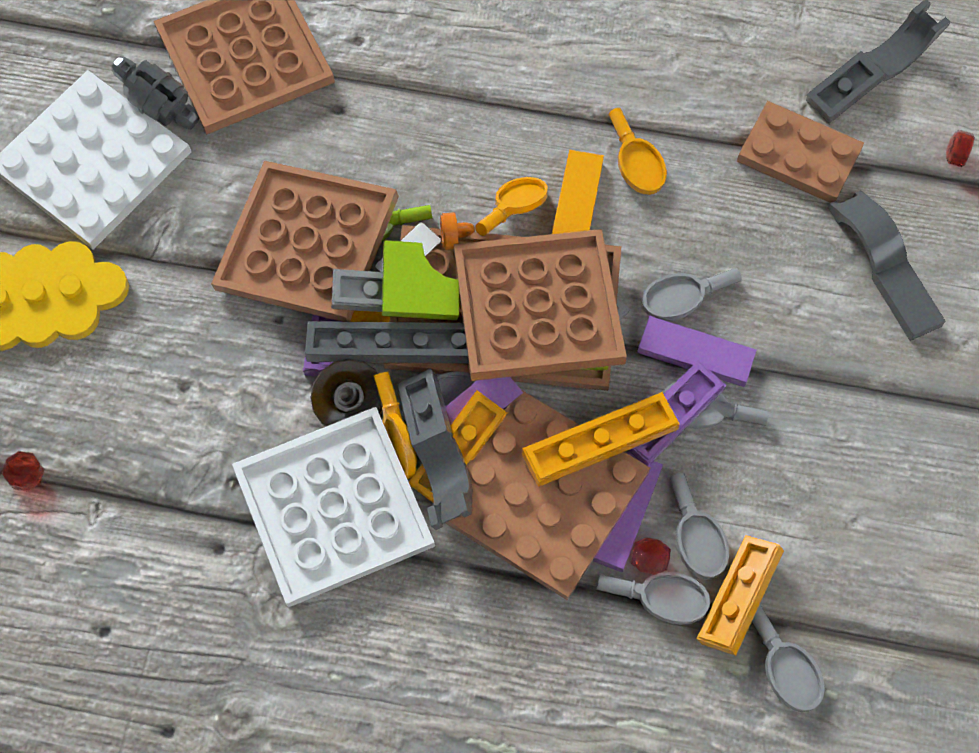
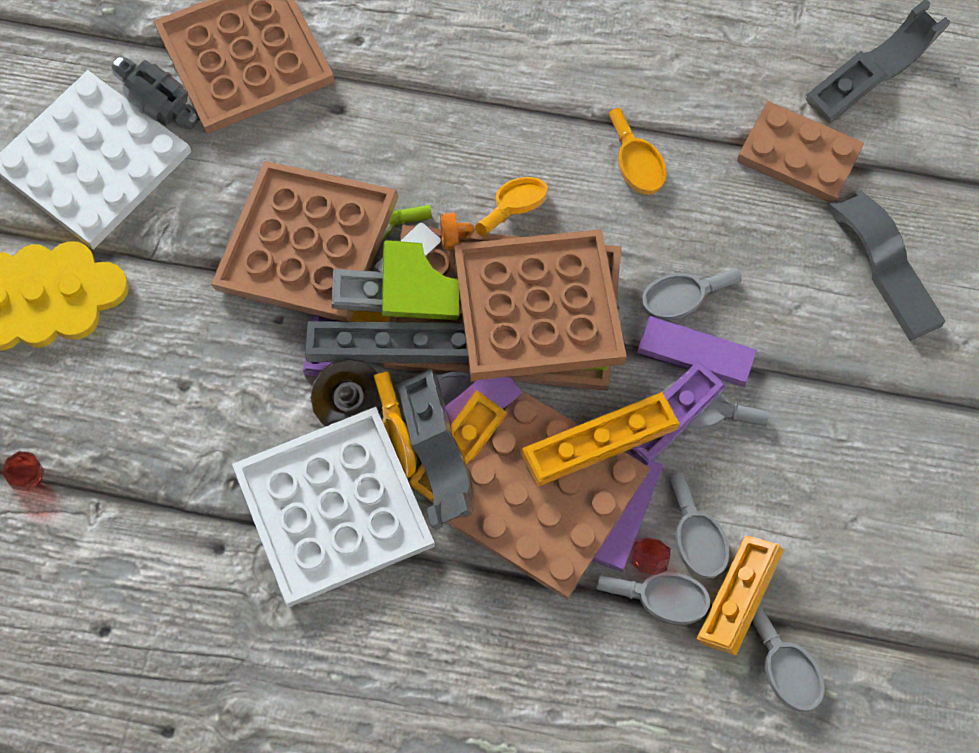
light orange tile [552,150,604,234] -> none
clear red tile [946,130,975,167] -> none

